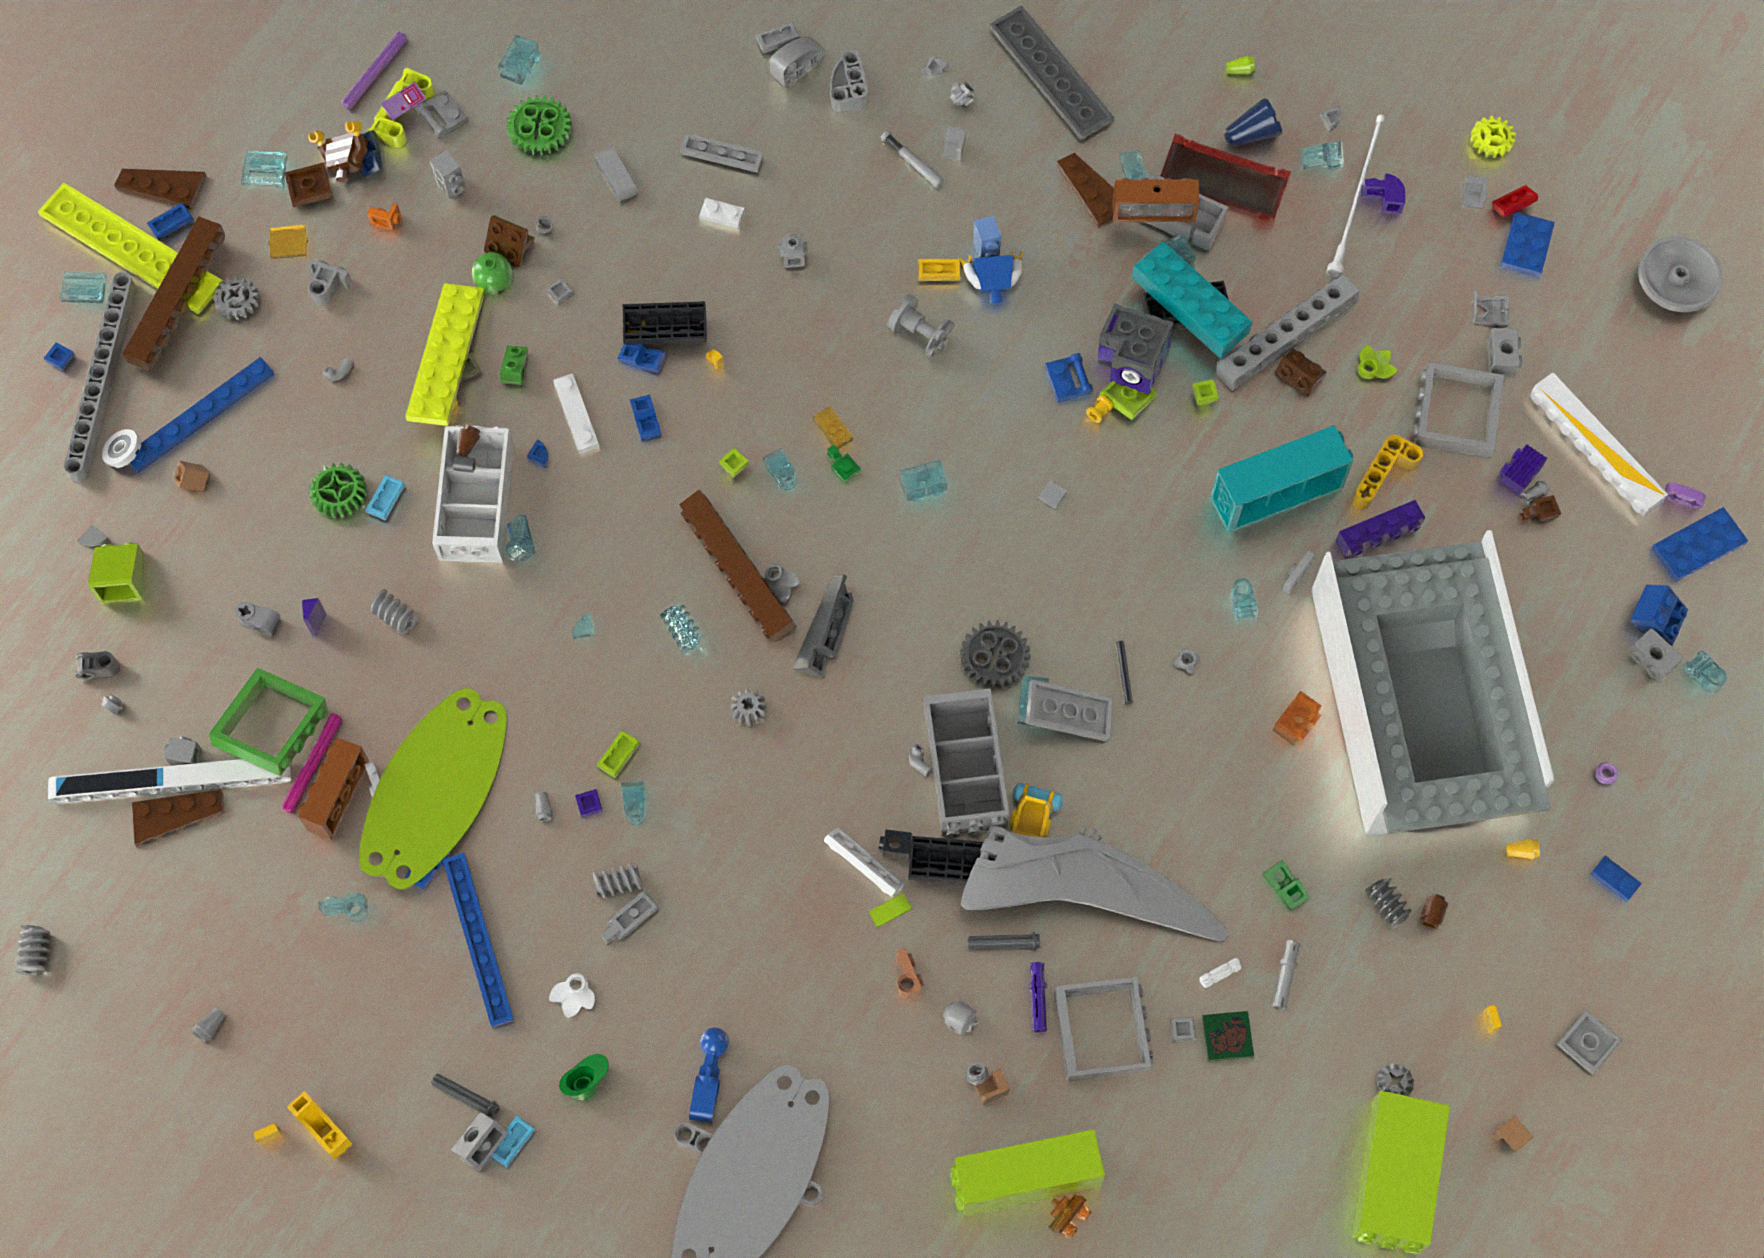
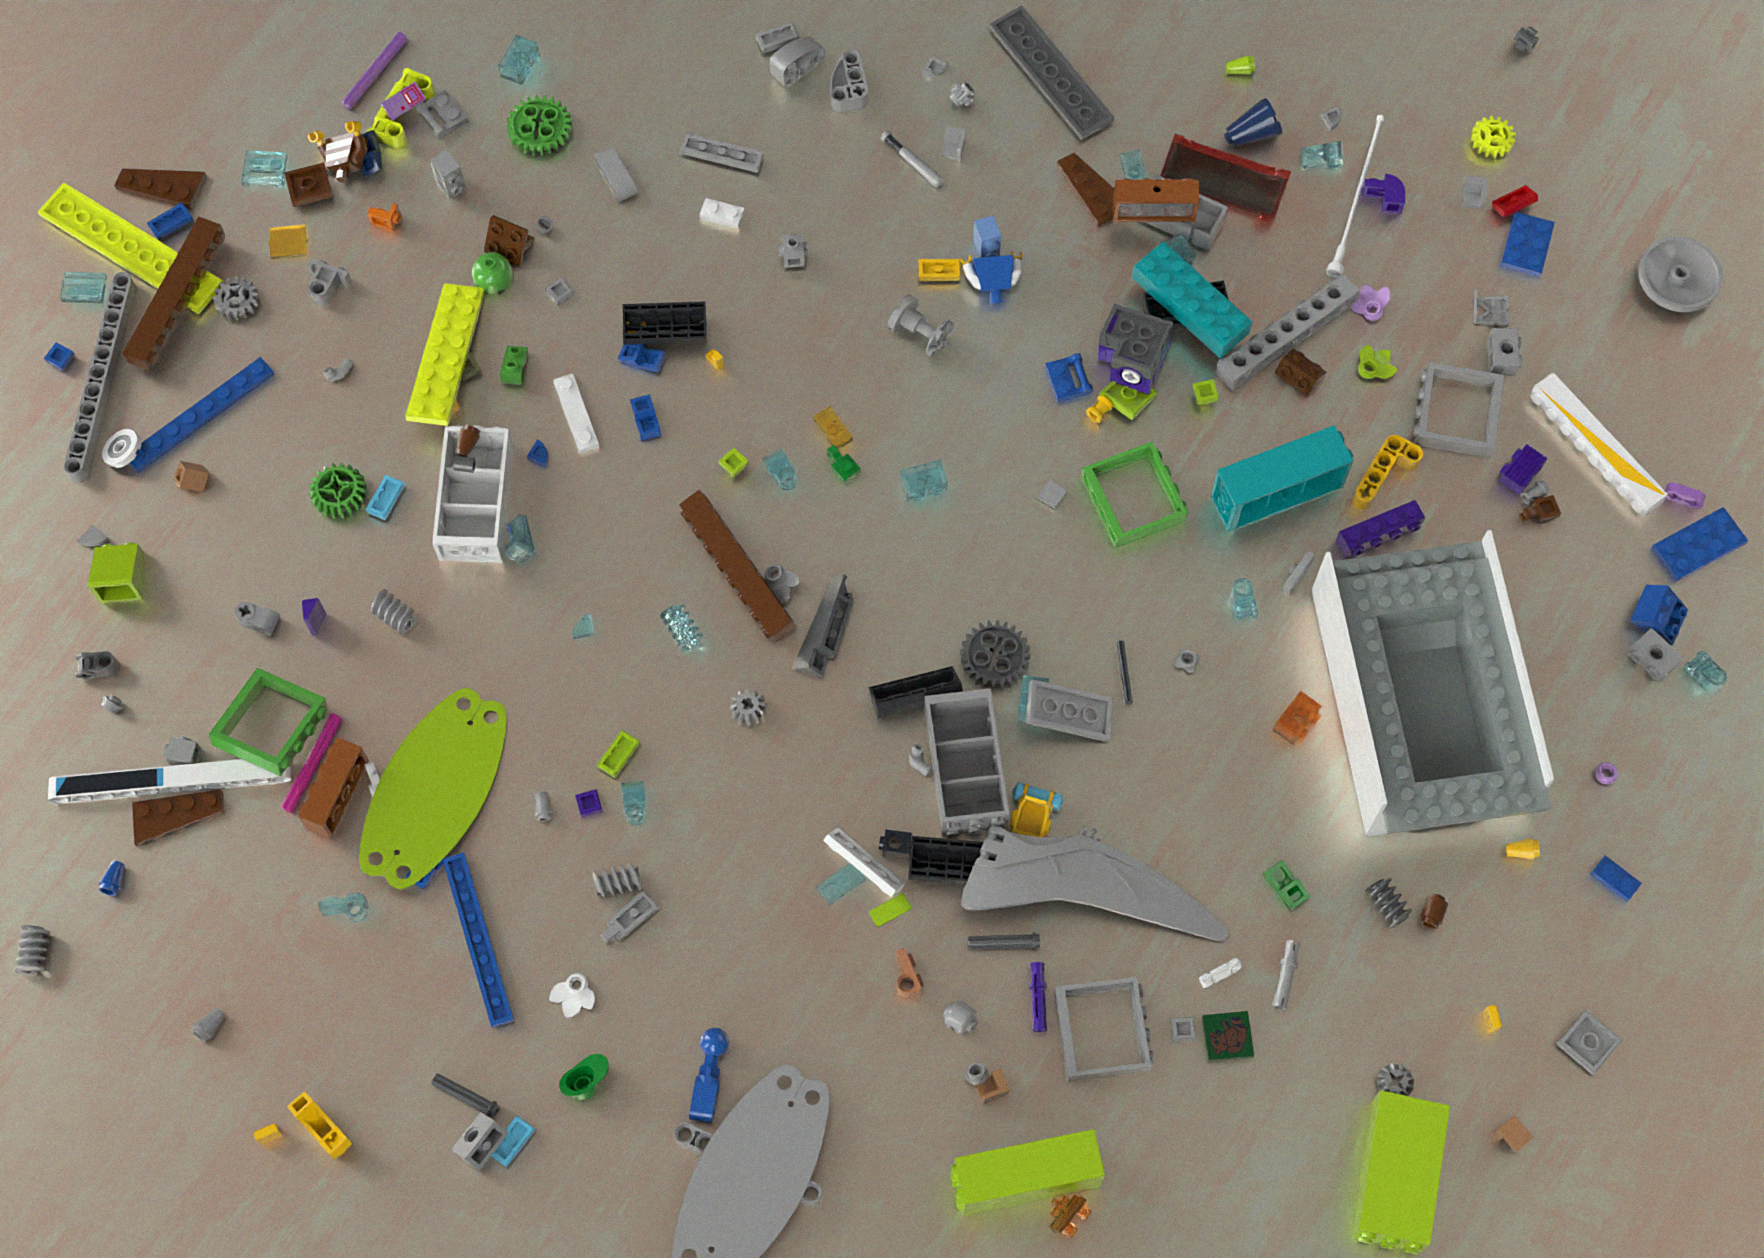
none -> blue cone [99,861,125,896]
none -> clear light blue plate [816,863,866,906]
none -> black piece [869,666,963,719]
none -> bright green window [1081,442,1188,548]
none -> lavender plate [1351,285,1390,321]
none -> dark grey gear [1514,26,1539,52]

